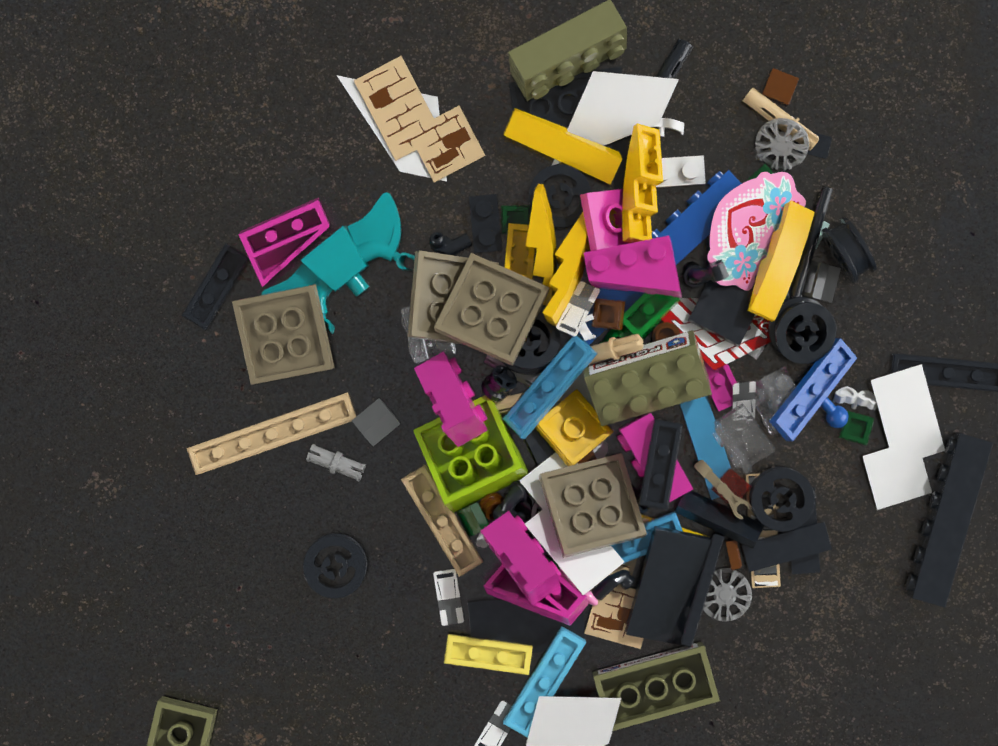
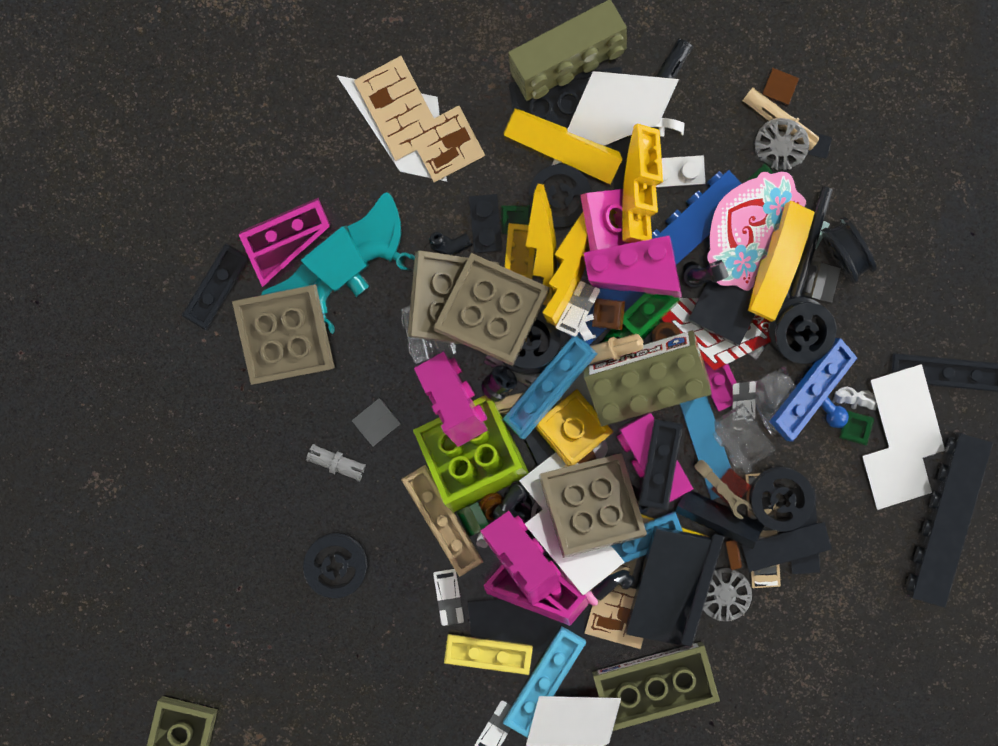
tan tile [187,393,357,475] -> none

